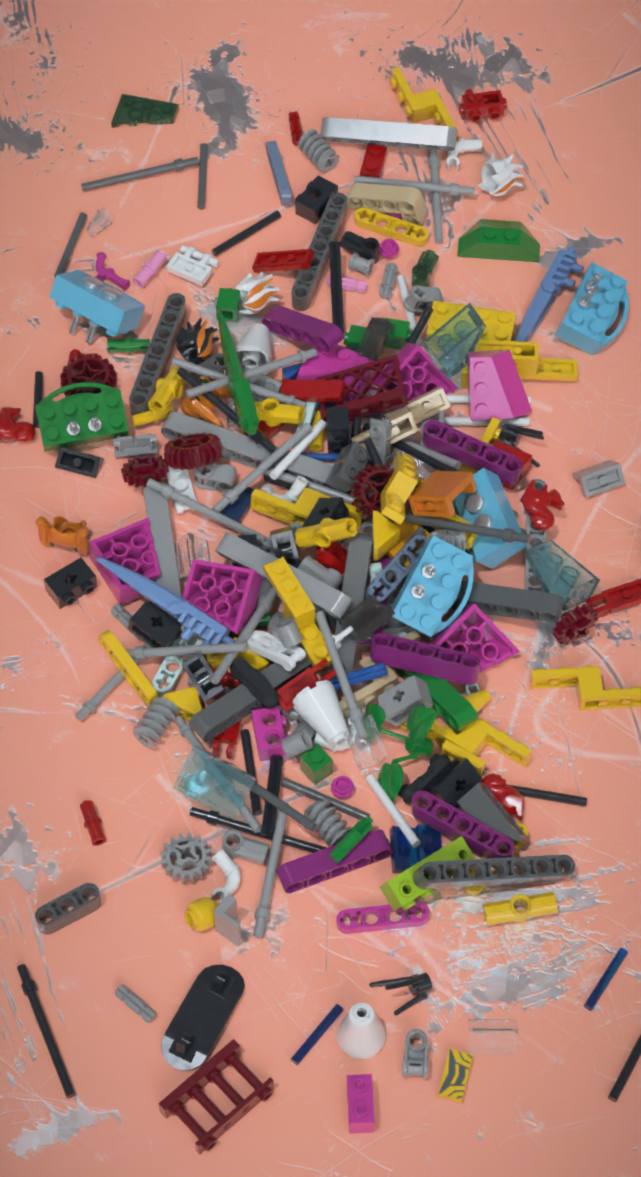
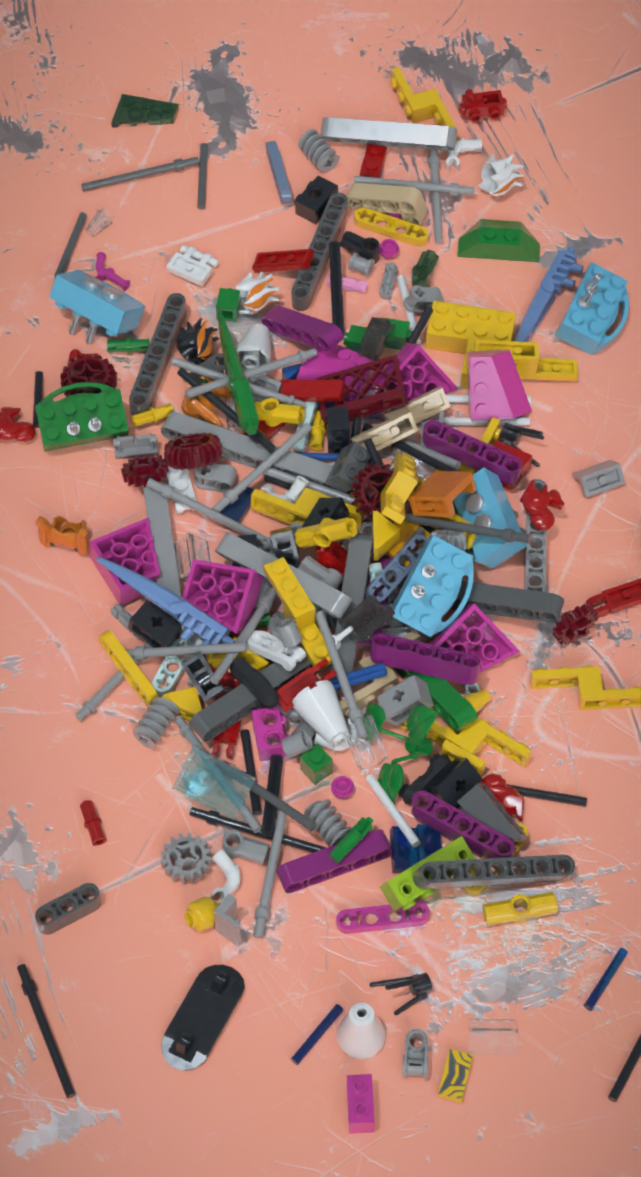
black brick [44,557,97,609] -> none
black slope [55,447,104,478] -> none
light grey axle [115,984,156,1023] -> none
bright pink pin [133,250,167,288] -> none
yellow piece [148,366,190,414] -> none
dark red fence [158,1039,274,1155] -> none
black bar [212,210,281,256] -> none
white bar [269,420,327,480] -> none
dark grey bar [282,778,370,819] -> none
red axle [288,111,302,146] -> none
light grey hinge [369,418,392,465] -> none
clear light blue slope [421,303,486,380] -> none
clear light blue slope [524,540,600,611] -> none

